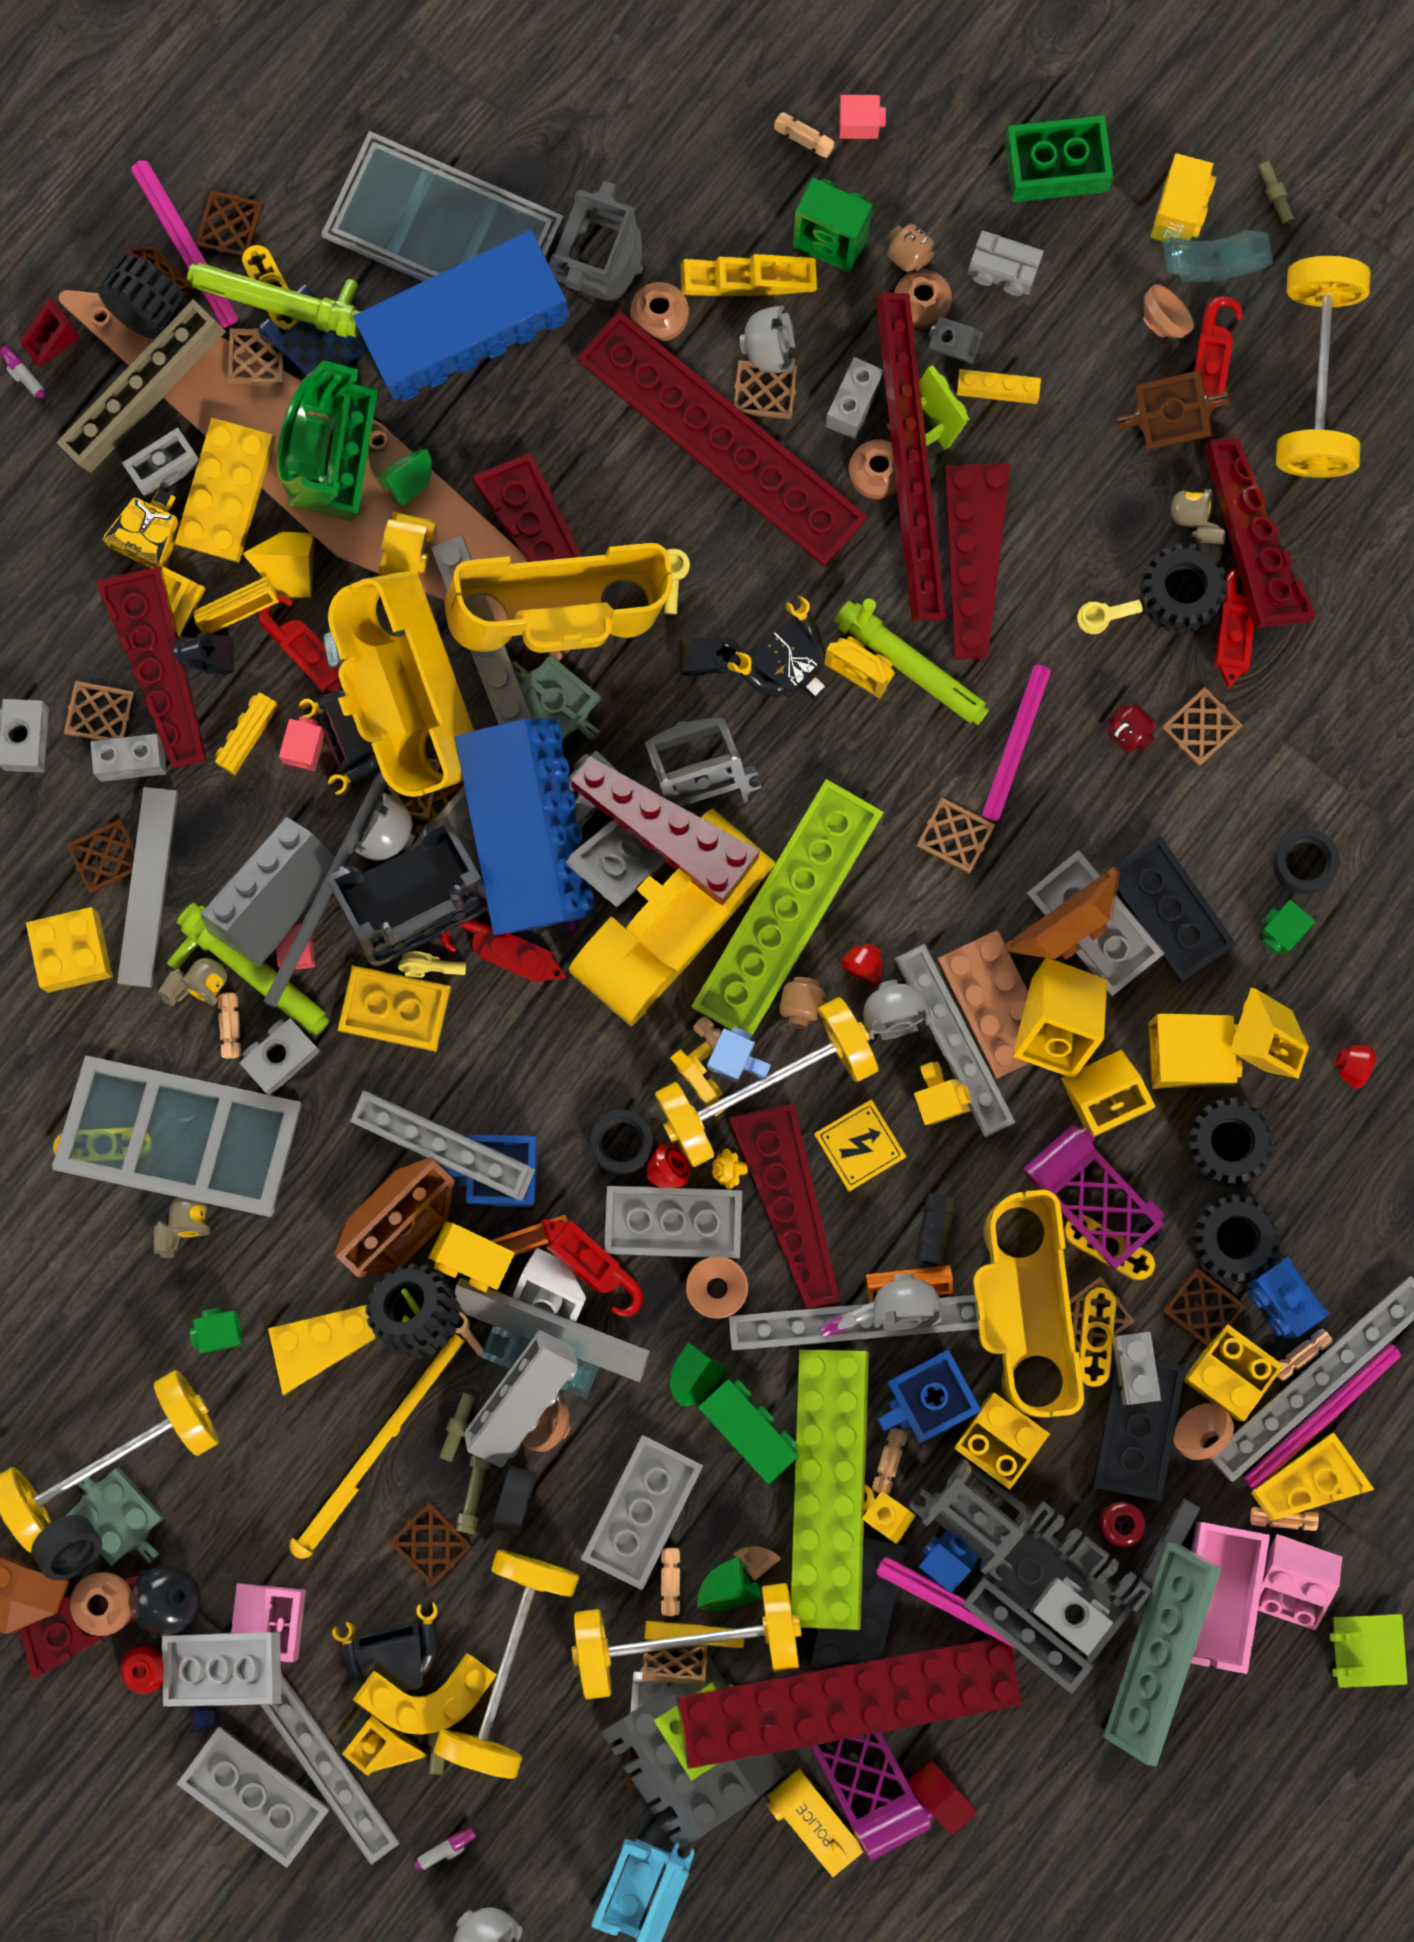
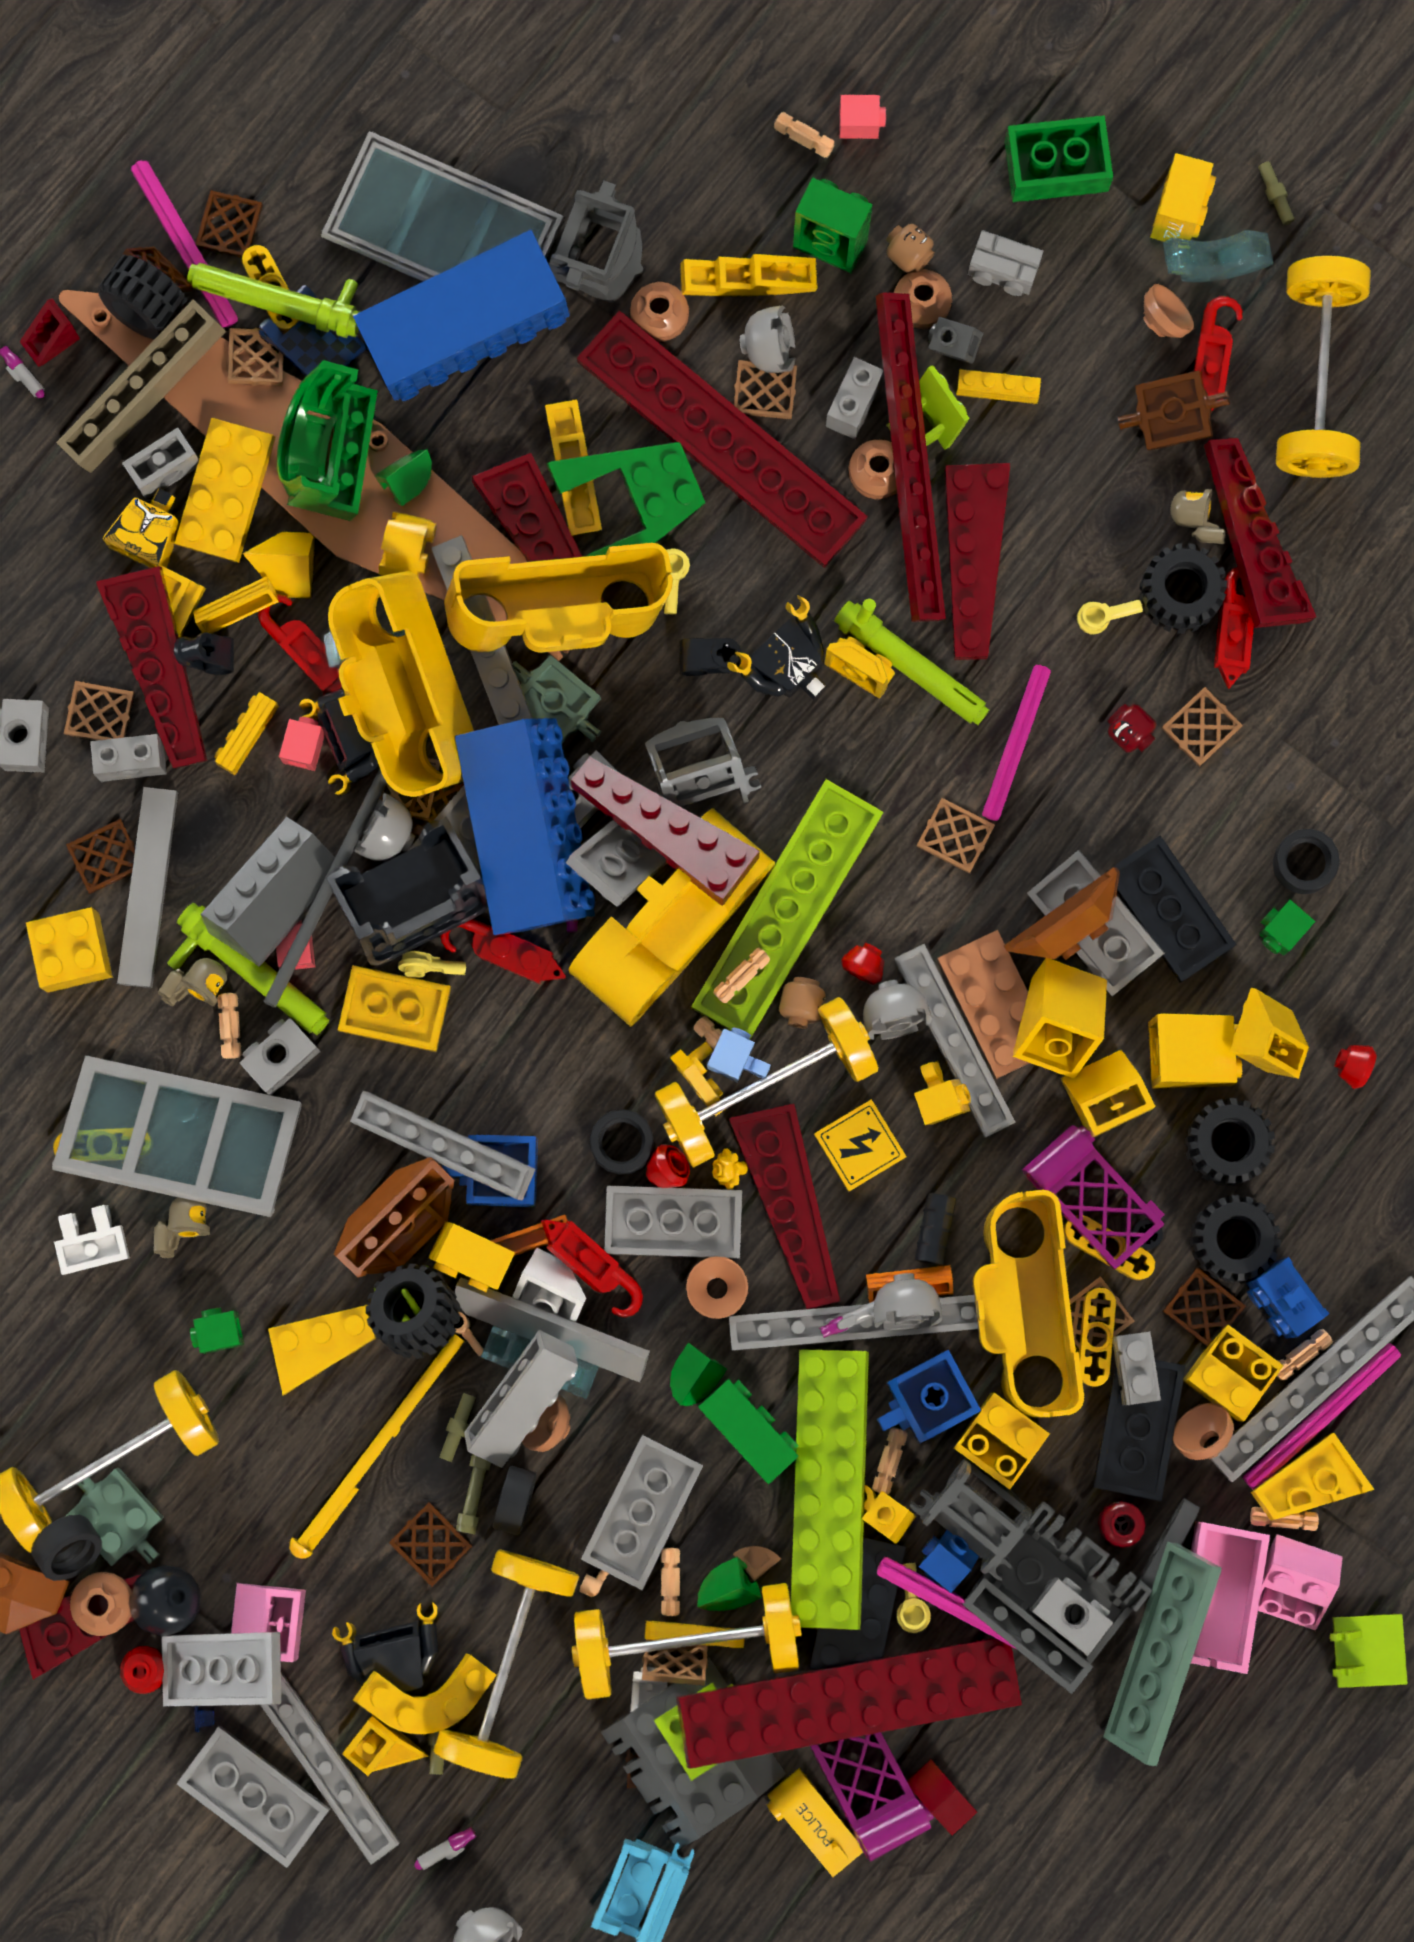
none -> white plate [54,1205,130,1275]
none -> yellow slope [545,399,602,536]
none -> green wing [546,442,706,557]
none -> light nougat hand [579,1570,609,1597]
none -> light nougat axle [714,948,770,1003]
none -> light yellow plate [897,1563,931,1633]

